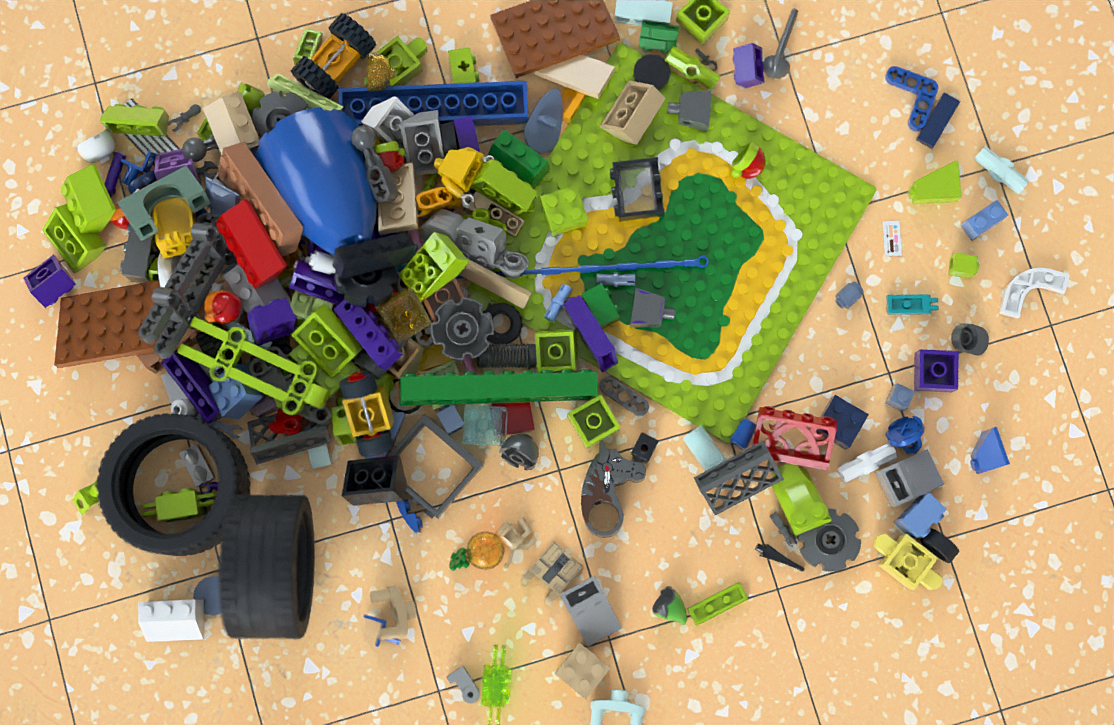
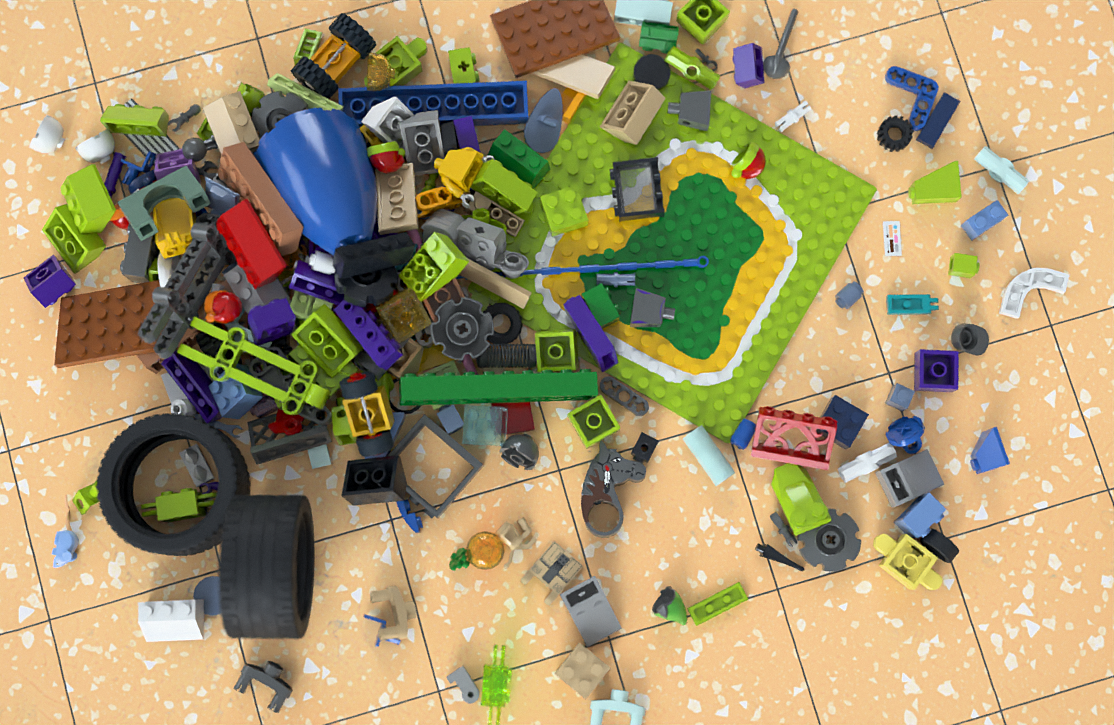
dark grey beam [351,126,398,202] -> none
light blue pin [544,284,573,323] -> none
dark grey fence [694,441,784,515] -> none
none -> white cylinder [29,115,65,153]
none -> light blue animal [52,495,79,568]
none -> dark grey connector [233,661,293,713]
none -> white pin [775,101,811,132]
none -> black tyre [877,115,914,152]

